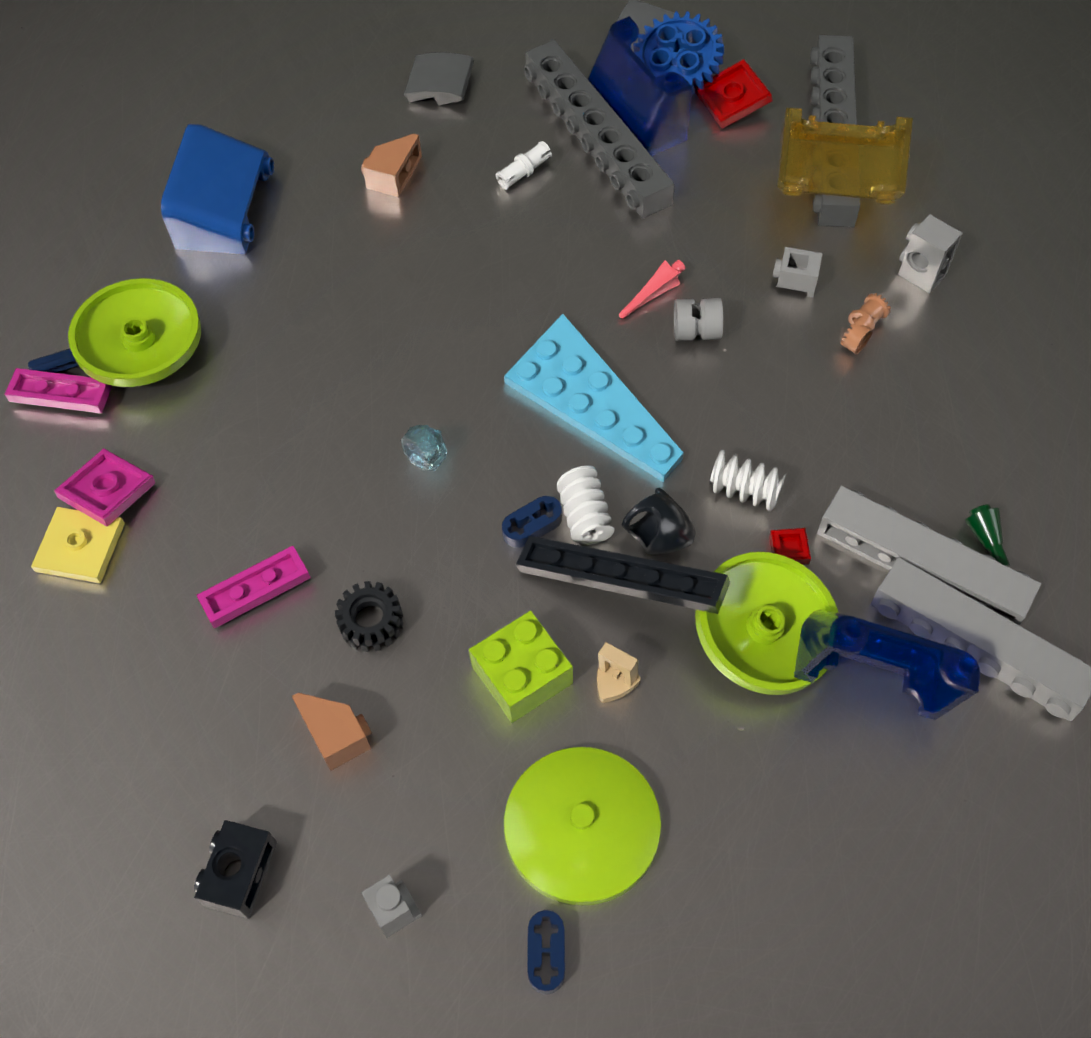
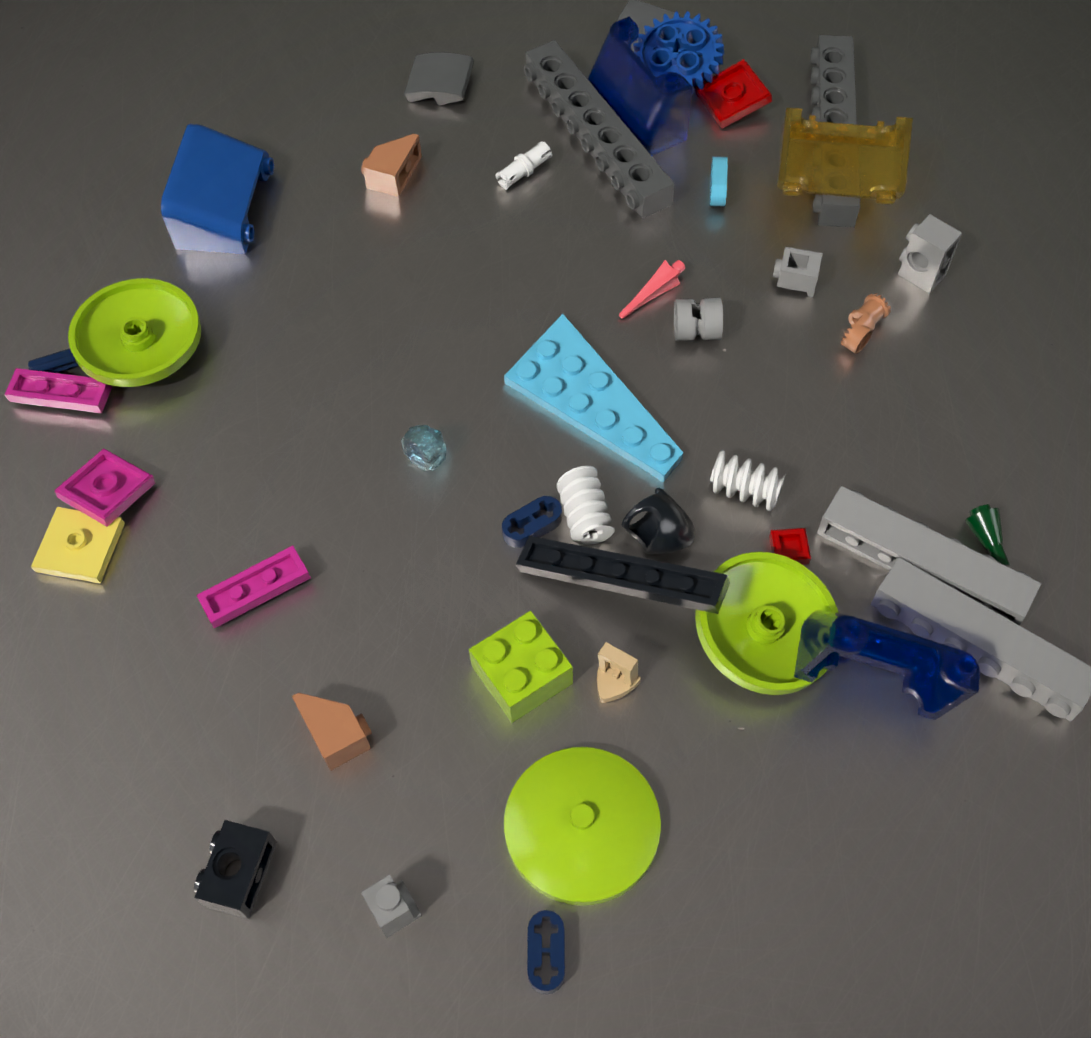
black tyre [335,581,403,652] -> none
none -> medium azure beam [710,156,728,207]

